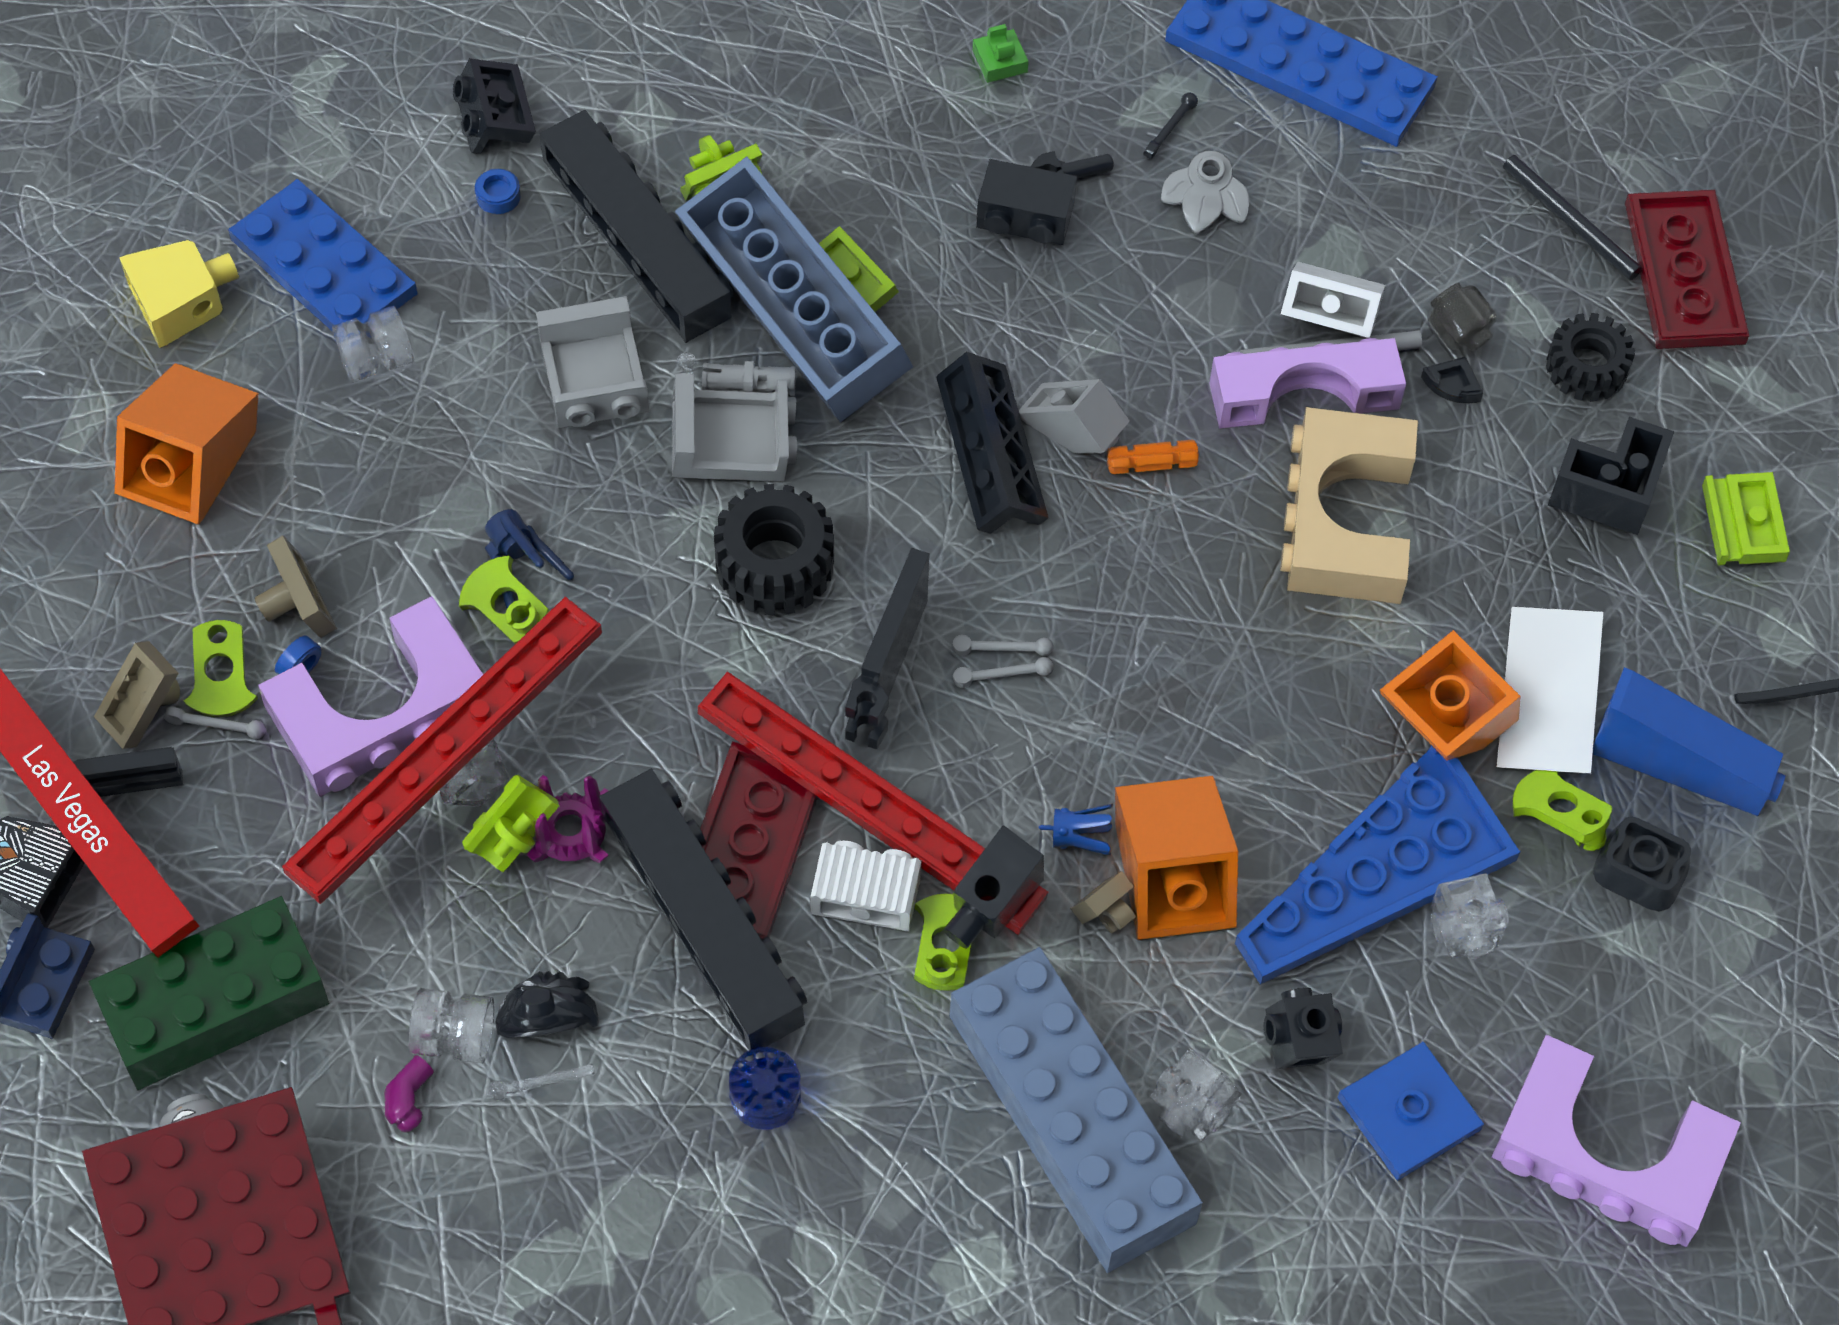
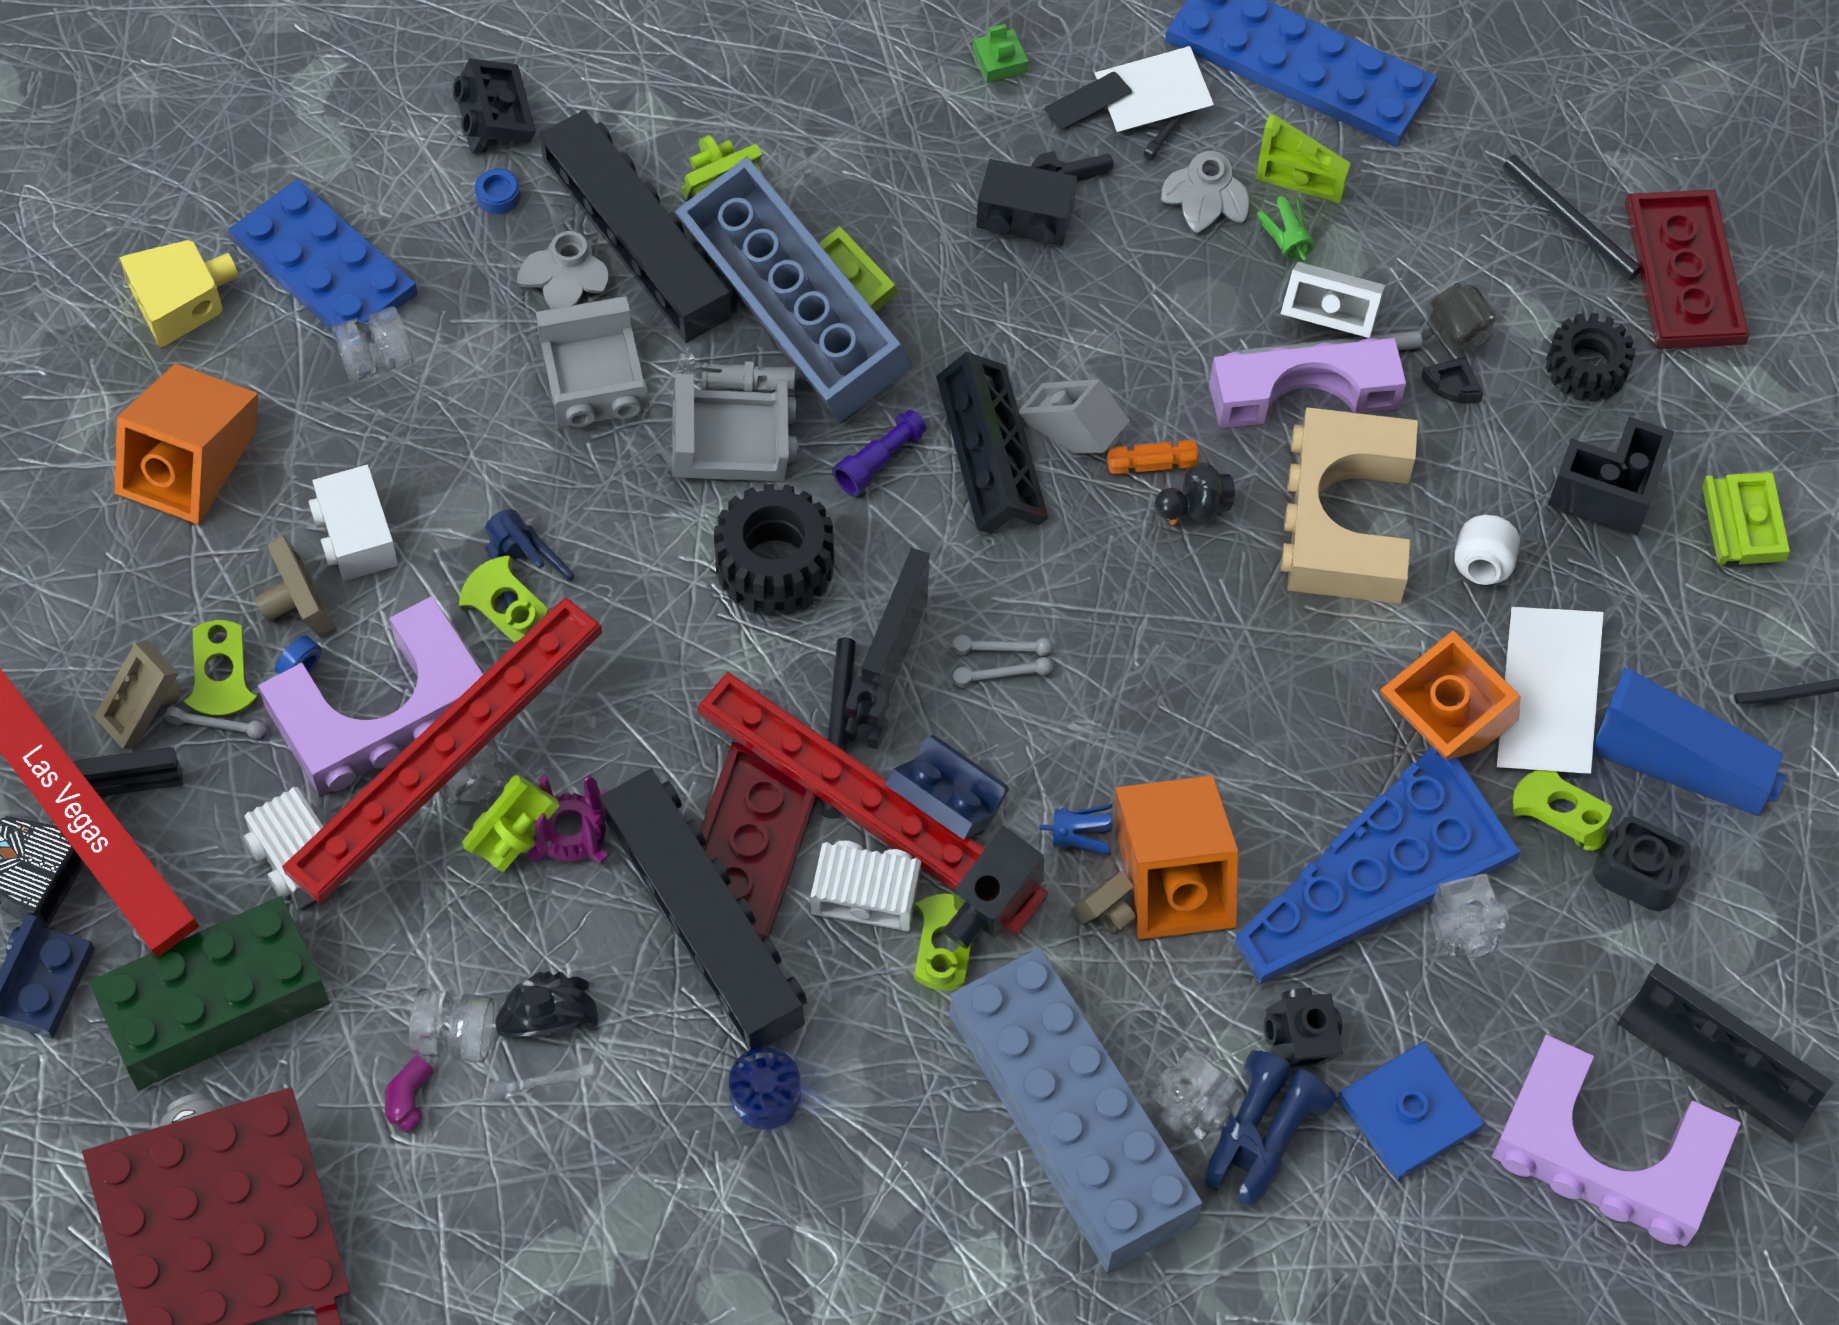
none -> white brick [243,787,352,910]
none -> white brick [308,464,398,582]
none -> light grey plate [517,231,609,309]
none -> black bar [821,637,856,818]
none -> dark purple piece [832,410,927,496]
none -> dark blue bracket [885,735,1009,840]
none -> black sticker [1045,72,1132,129]
none -> white sticker [1095,46,1214,132]
none -> black animal [1154,462,1235,525]
none -> dark blue piece [1205,1050,1337,1207]
none -> lime wing [1255,113,1351,203]
none -> bright green piece [1257,195,1316,261]
none -> white head [1454,515,1520,585]
none -> black fence [1617,963,1834,1143]

